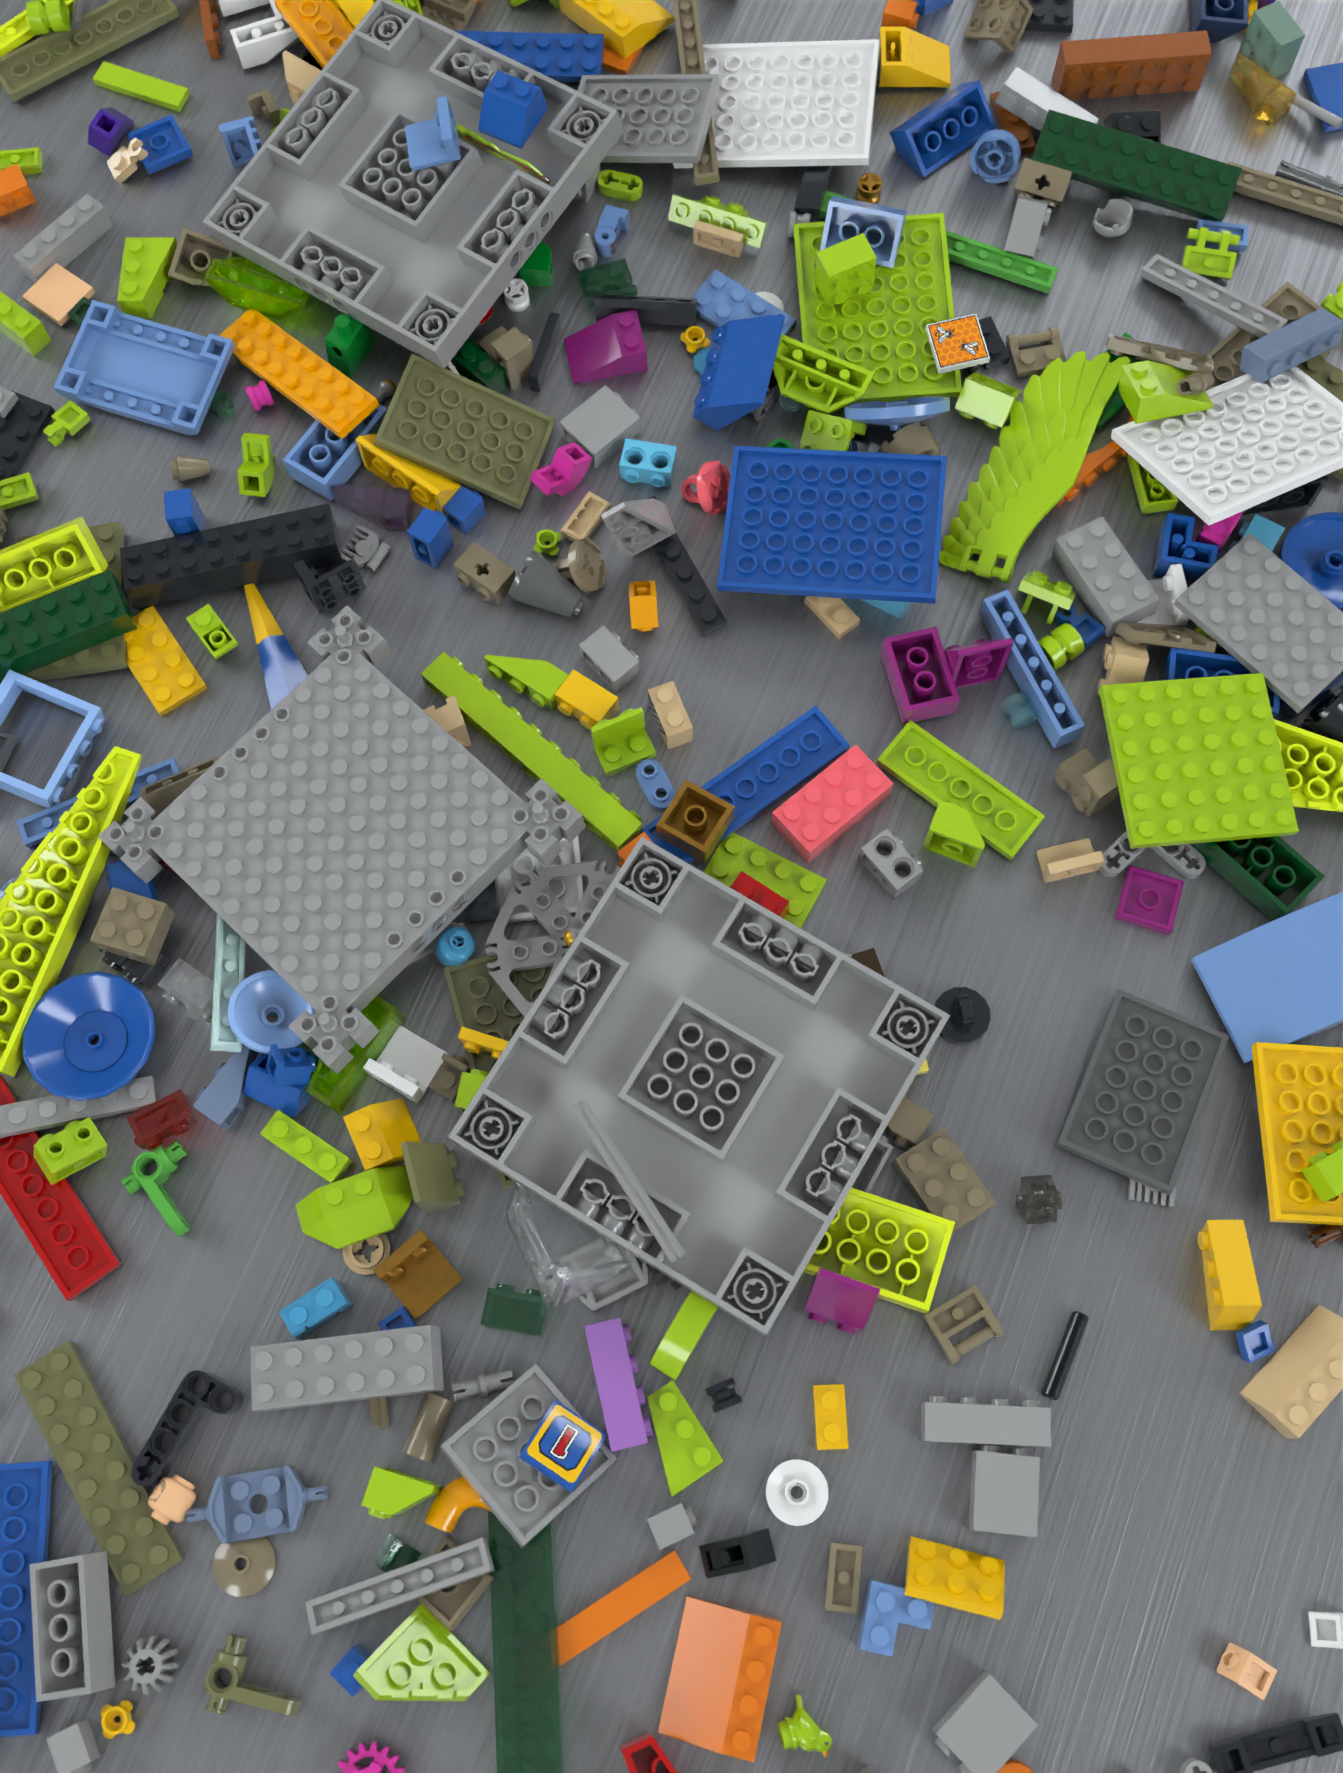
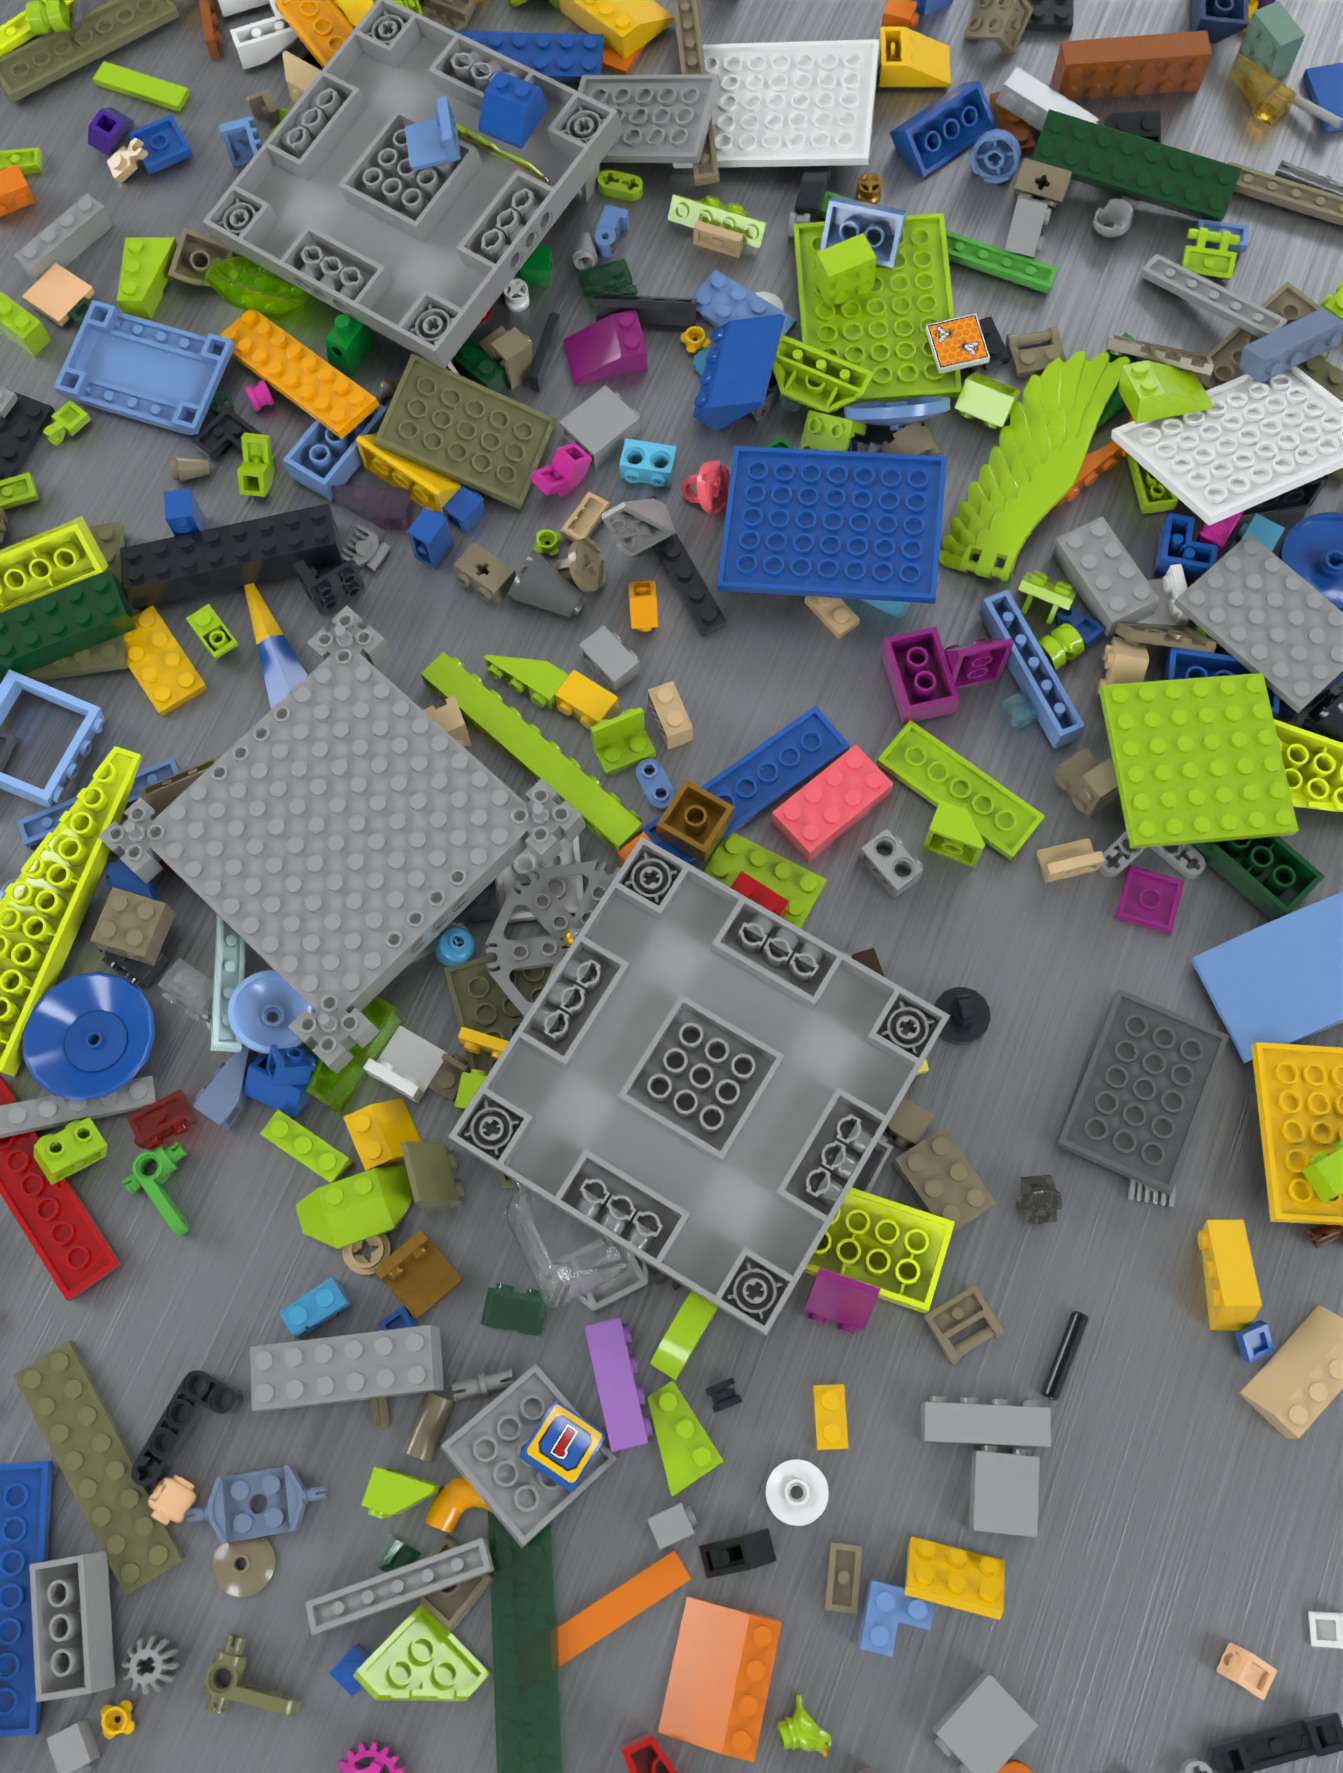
light grey axle [572,1100,685,1263] -> none
dark tan pin [1176,372,1214,396] -> none
none -> black plate [191,407,262,461]

